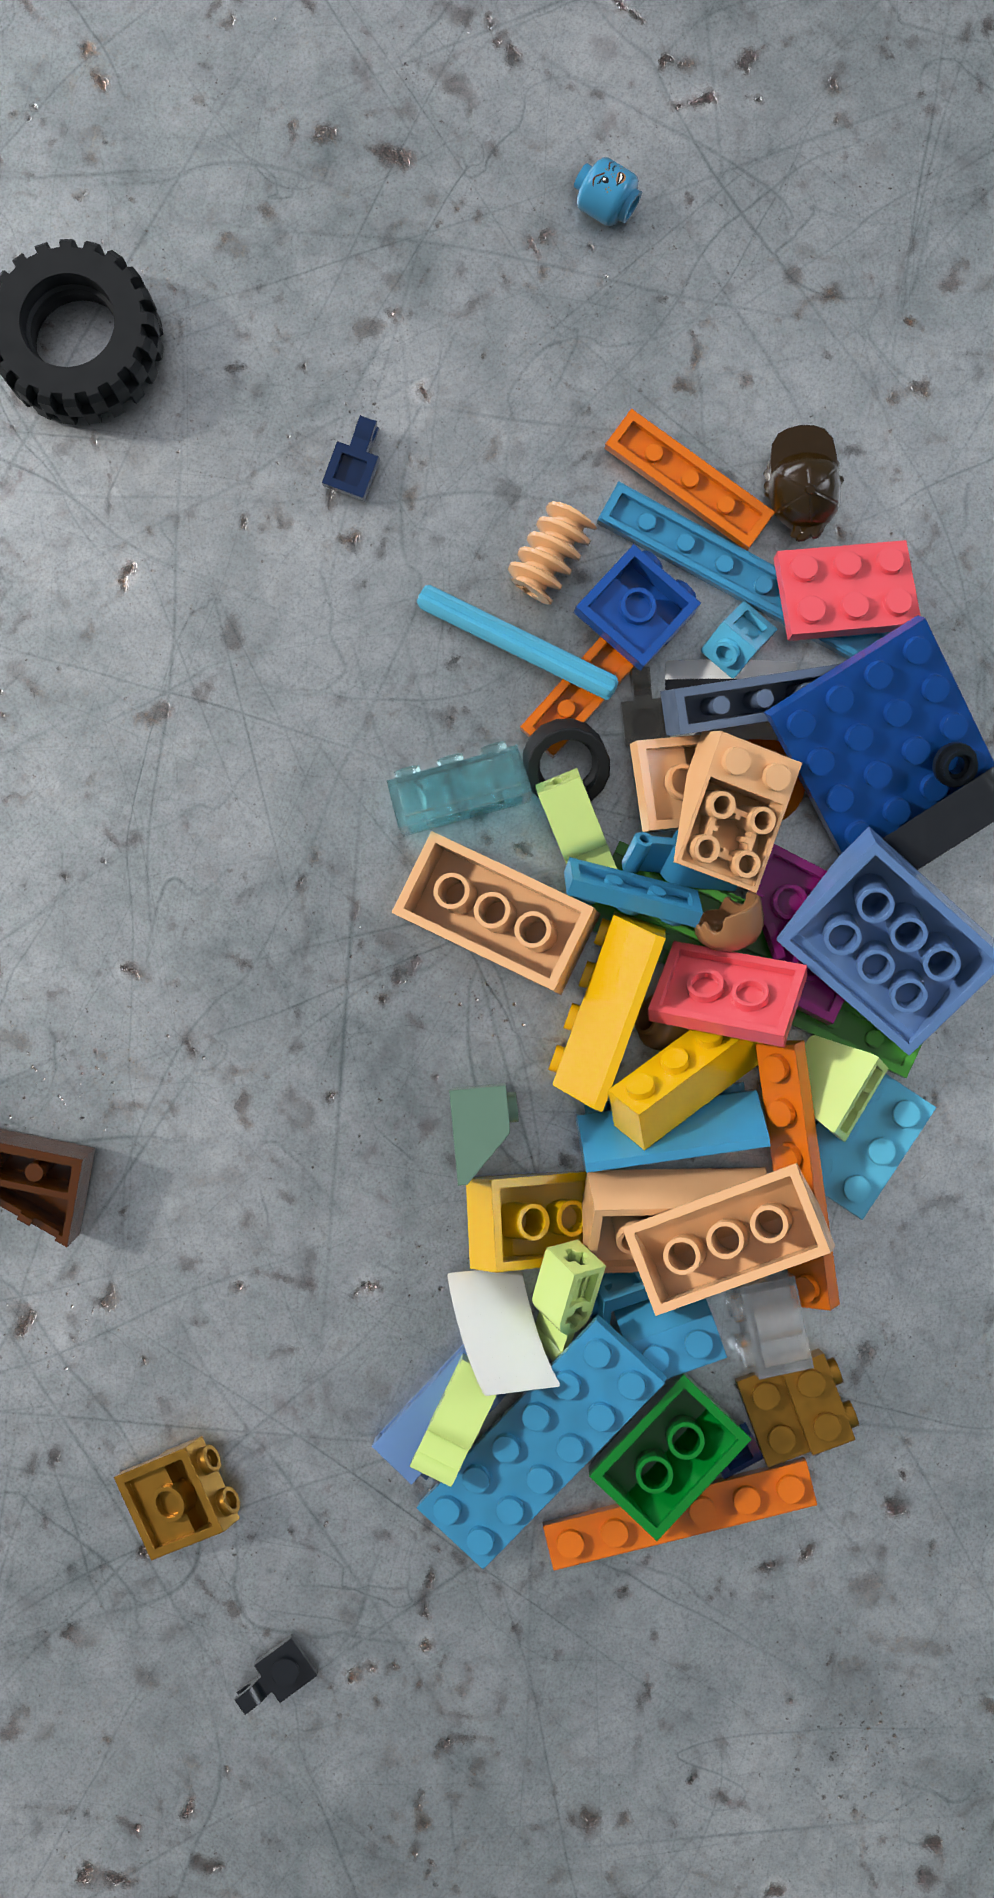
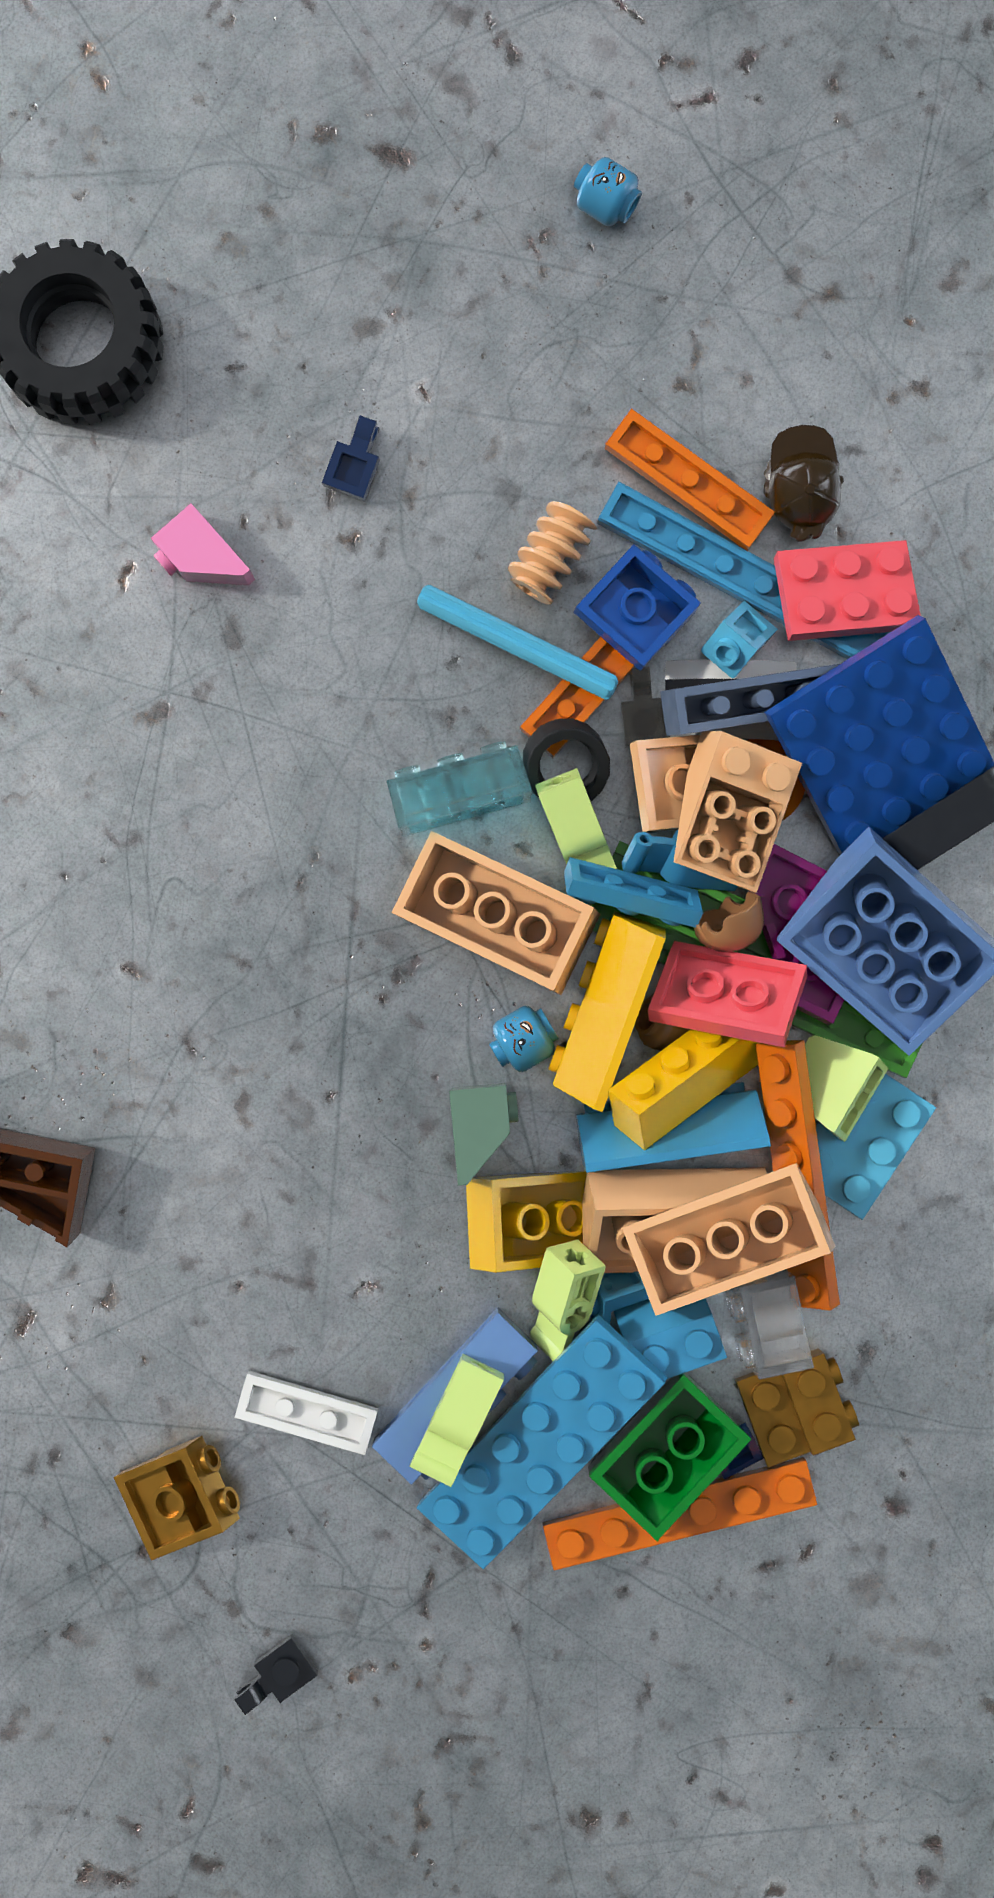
white sticker [447,1270,560,1396] -> none
black plate [932,742,978,788] -> none
none -> bright pink slope [151,503,255,585]
none -> white plate [234,1371,379,1455]
none -> dark azure head [489,1006,559,1072]

